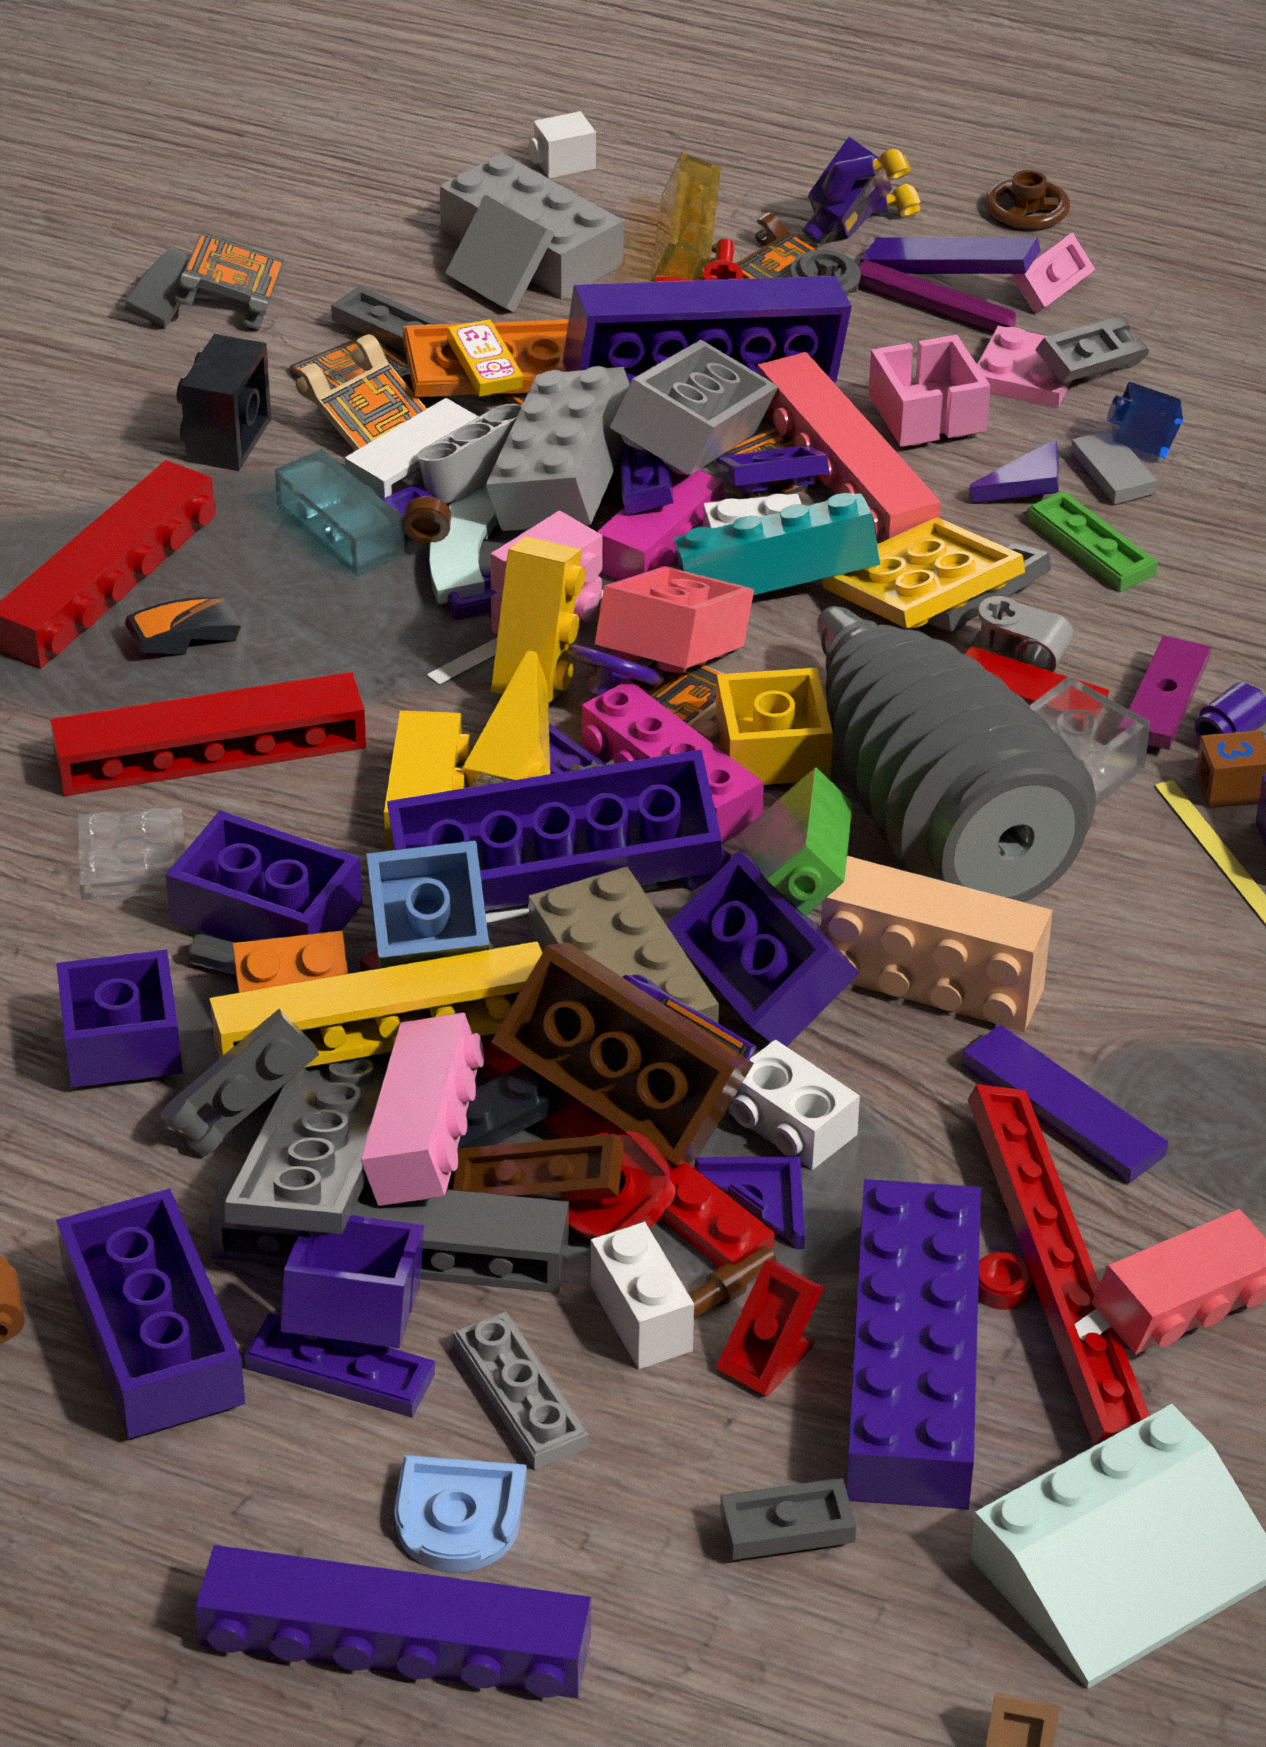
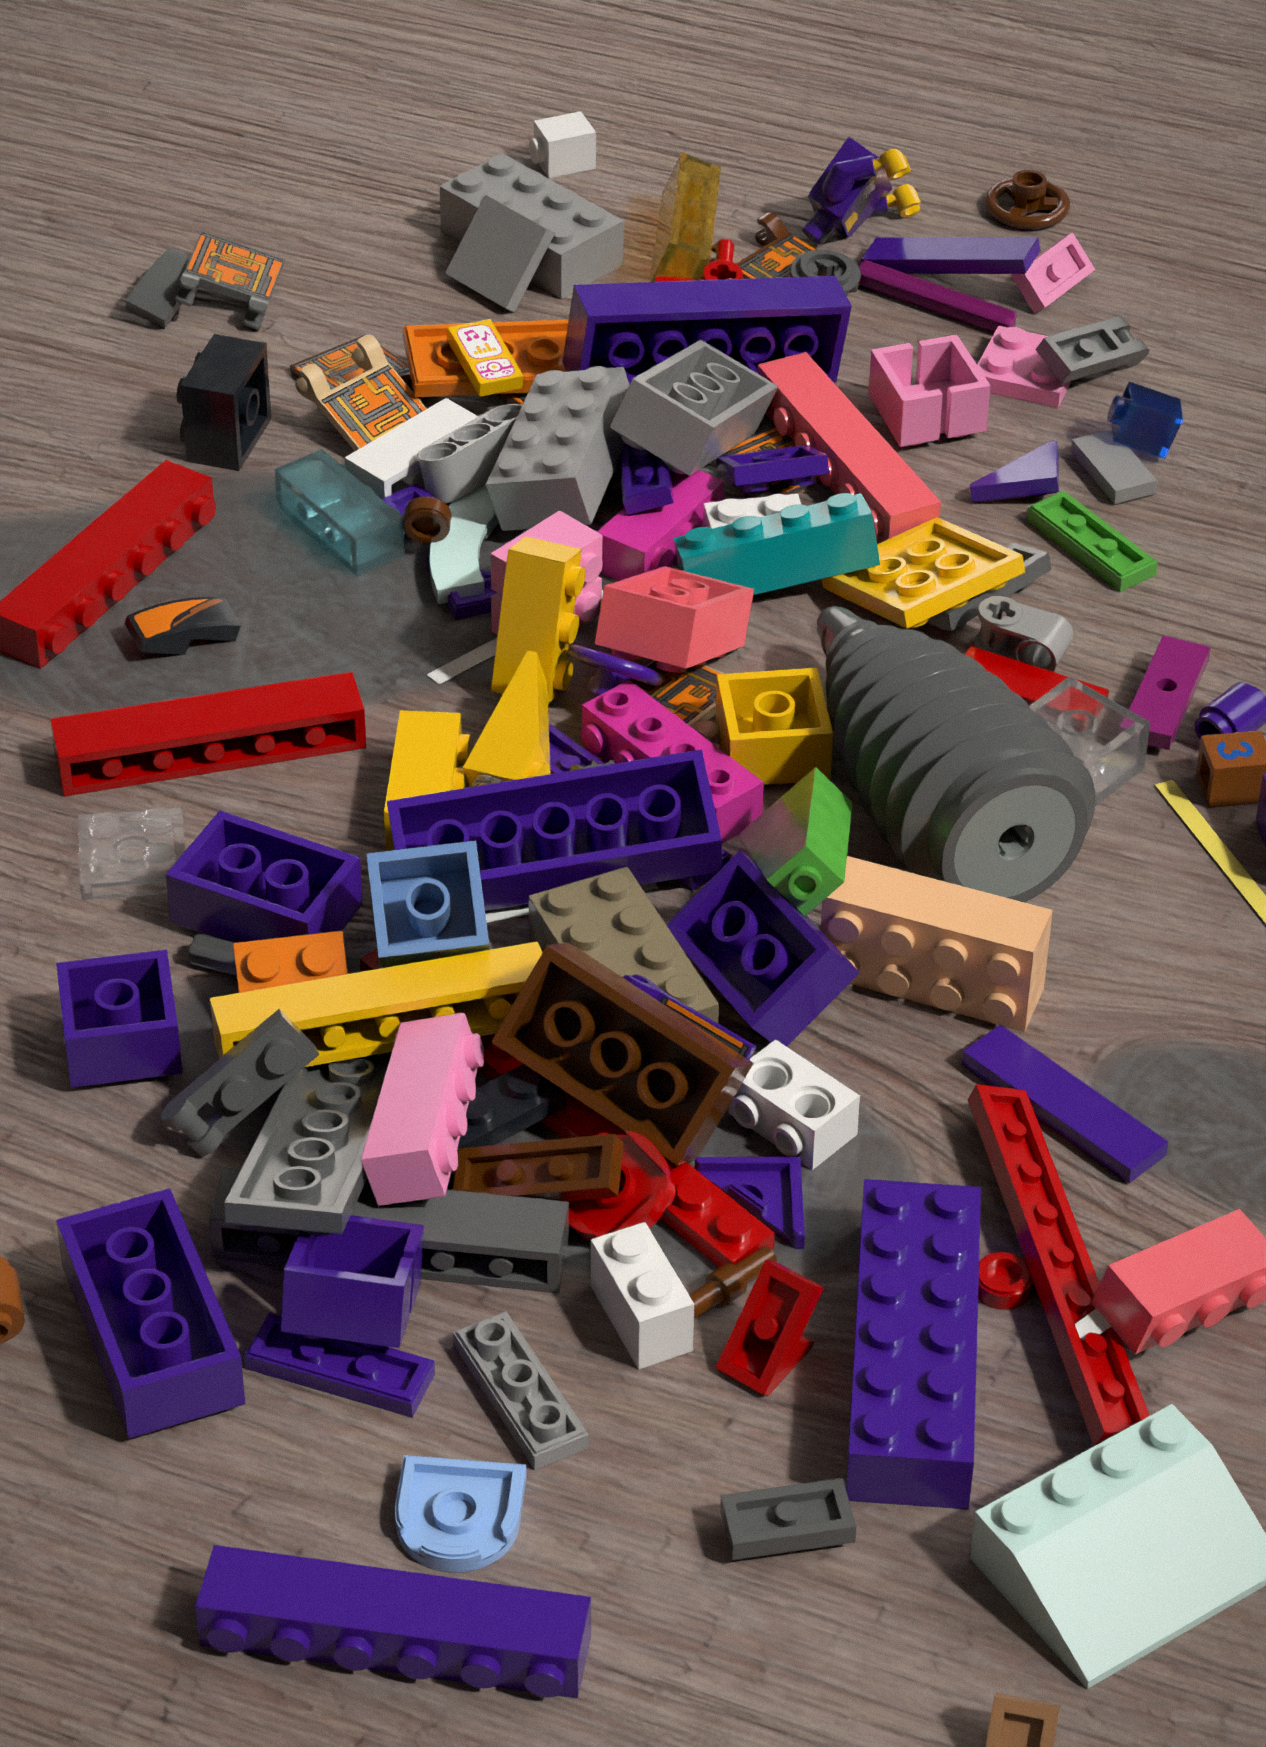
dark grey plate [331,285,445,354] -> none

